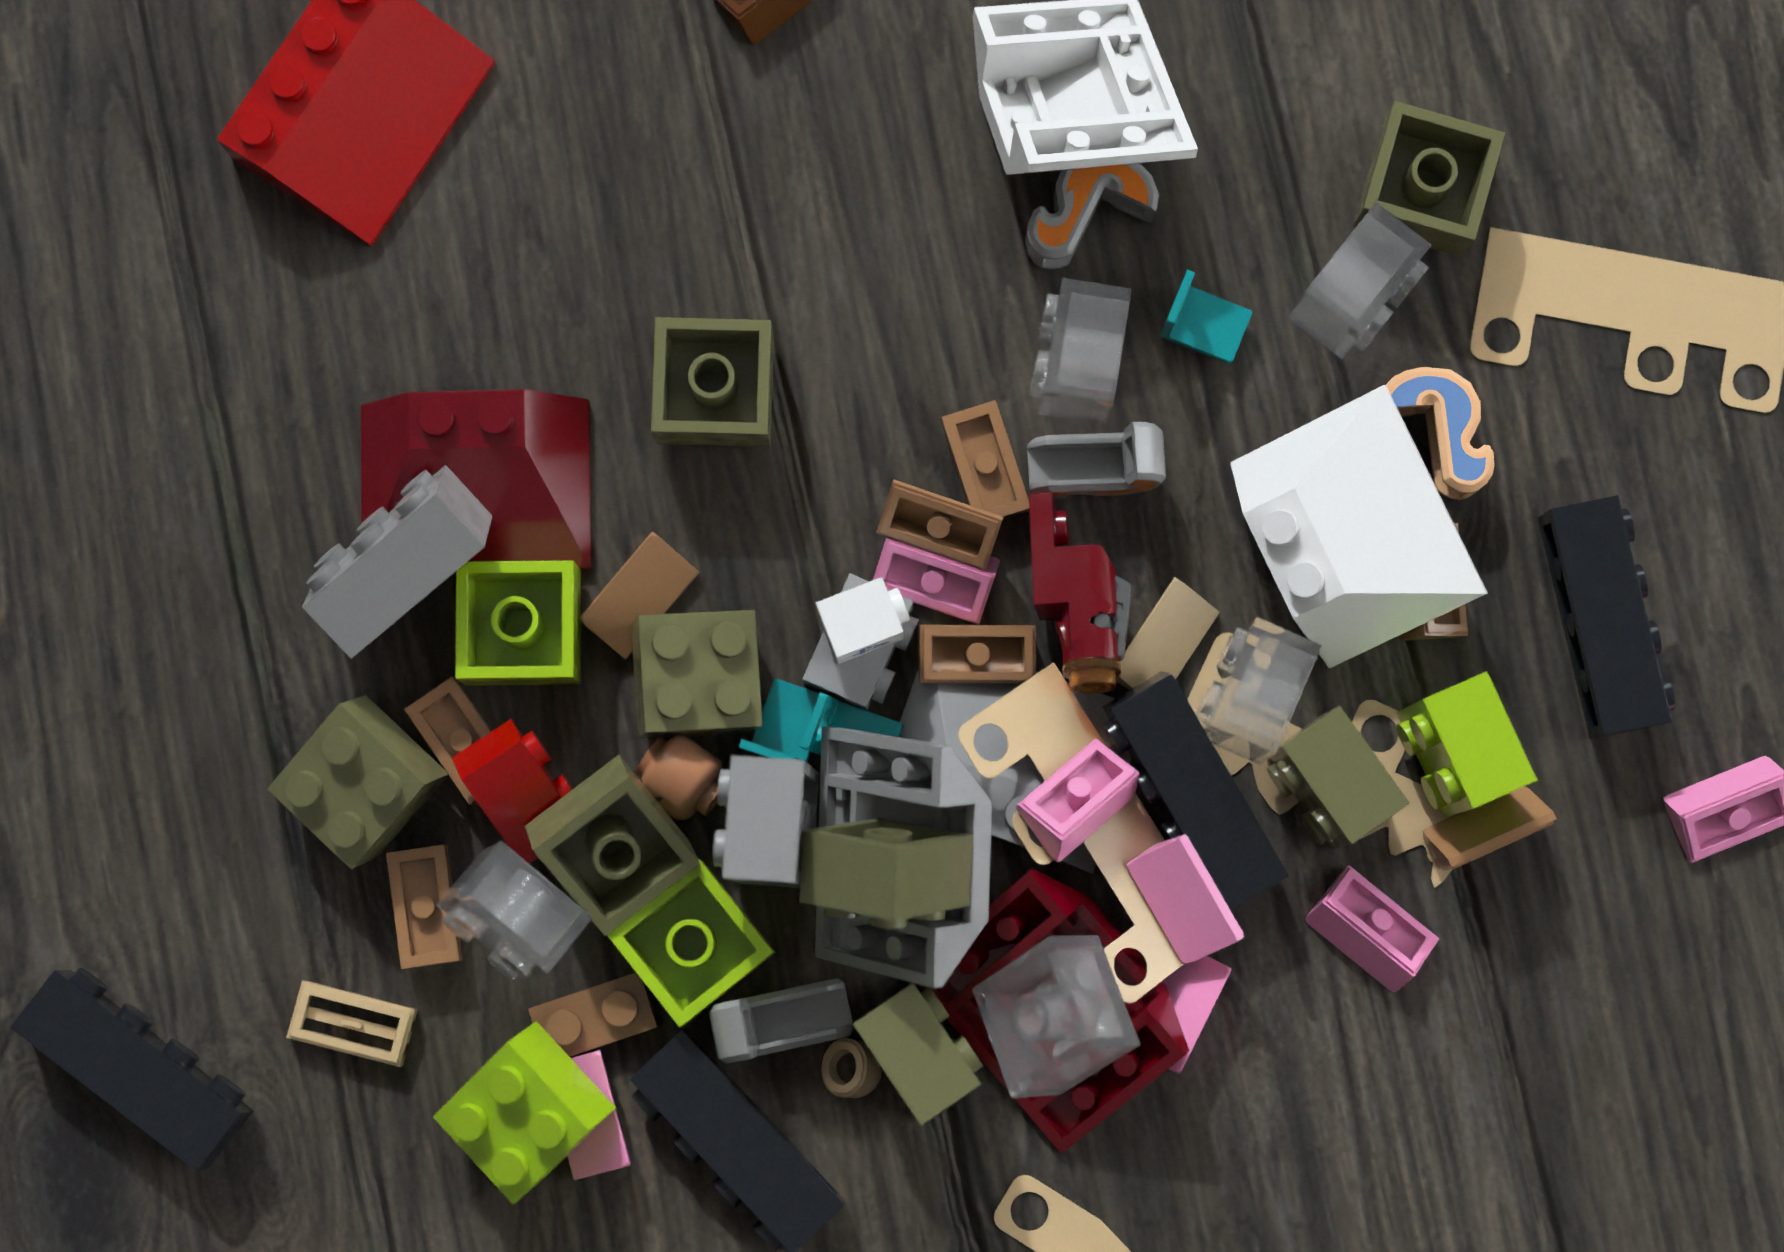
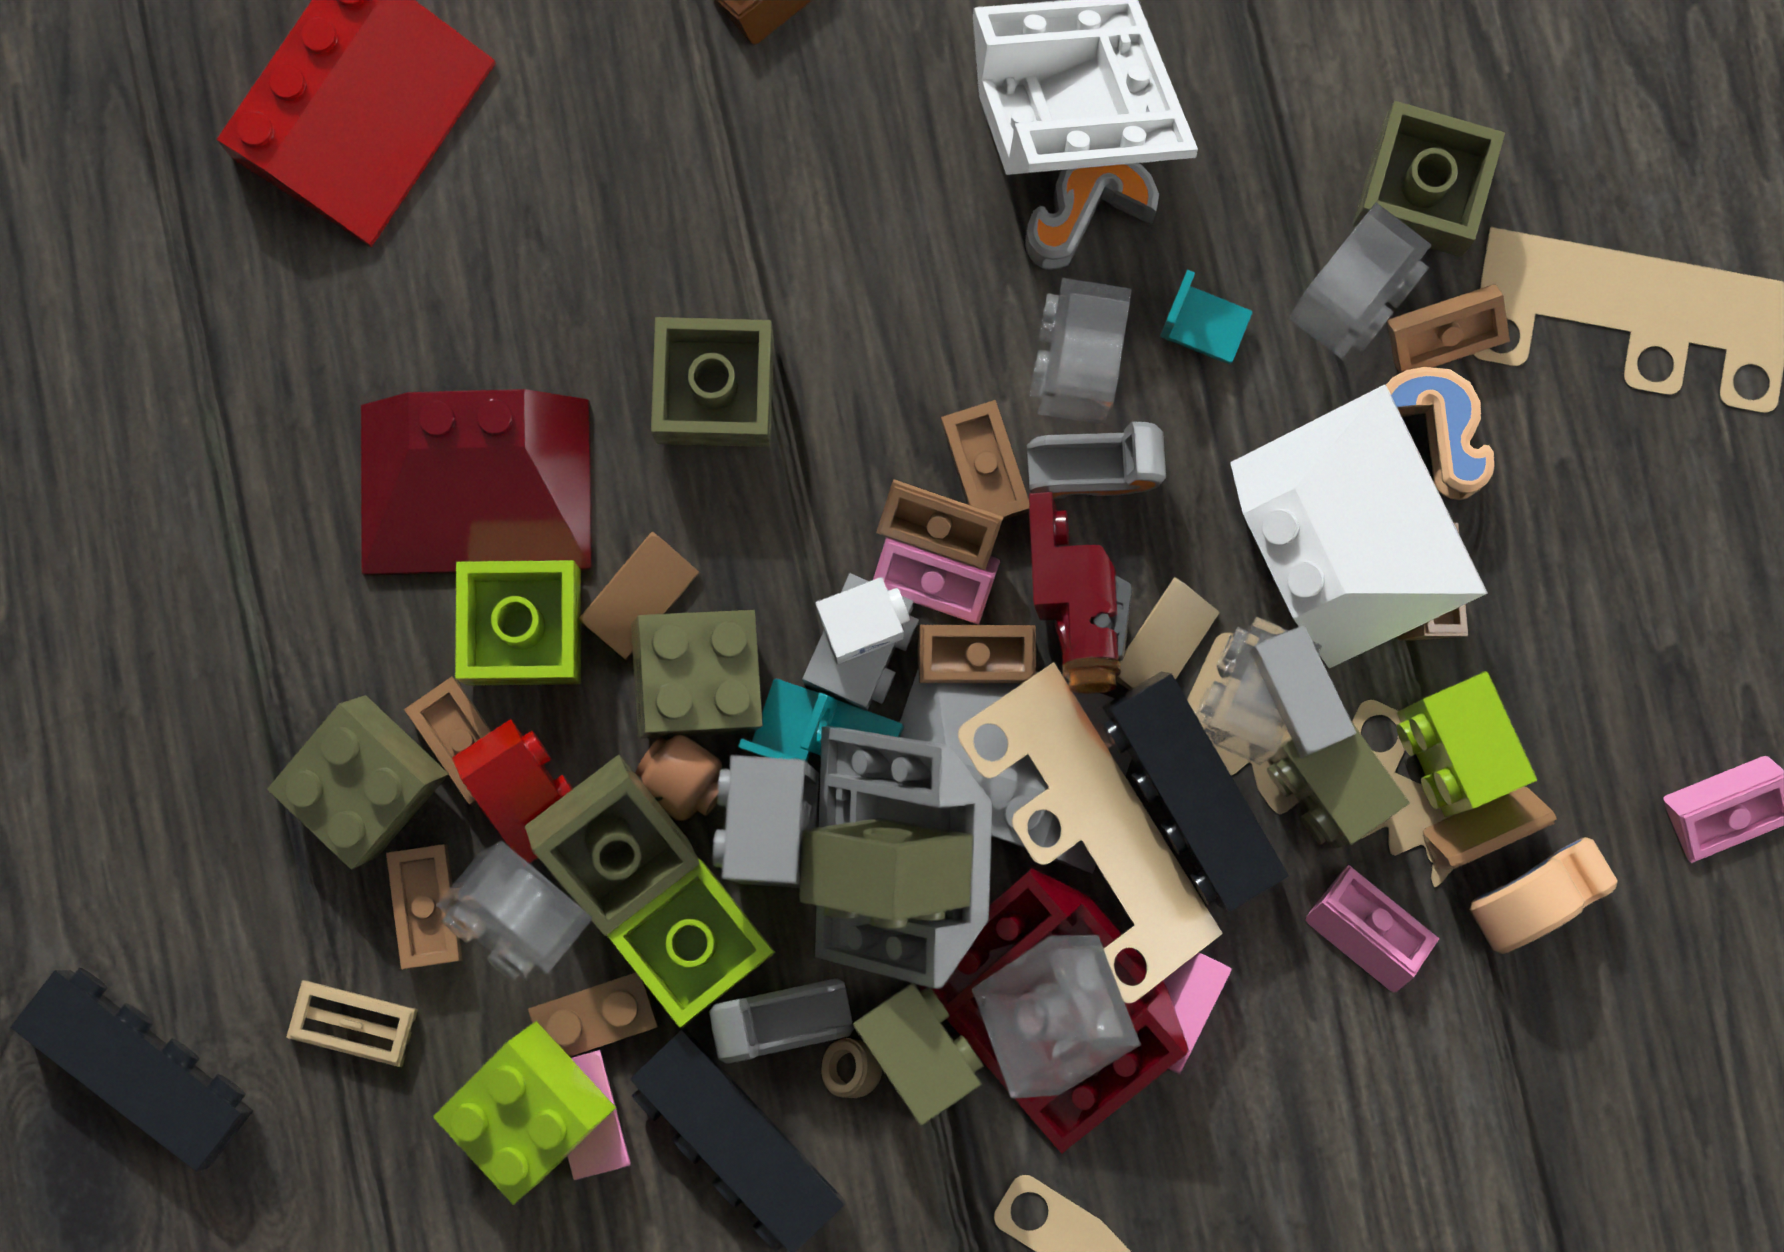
light grey brick [302,465,492,659] -> none
bright pink slope [1017,738,1140,863] -> none
bright pink slope [1127,834,1244,964] -> none
black brick [1538,495,1675,740] -> none
none -> light grey slope [1250,625,1356,759]
none -> medium nougat plate [1387,284,1510,373]
none -> light nougat animal [1469,837,1618,954]

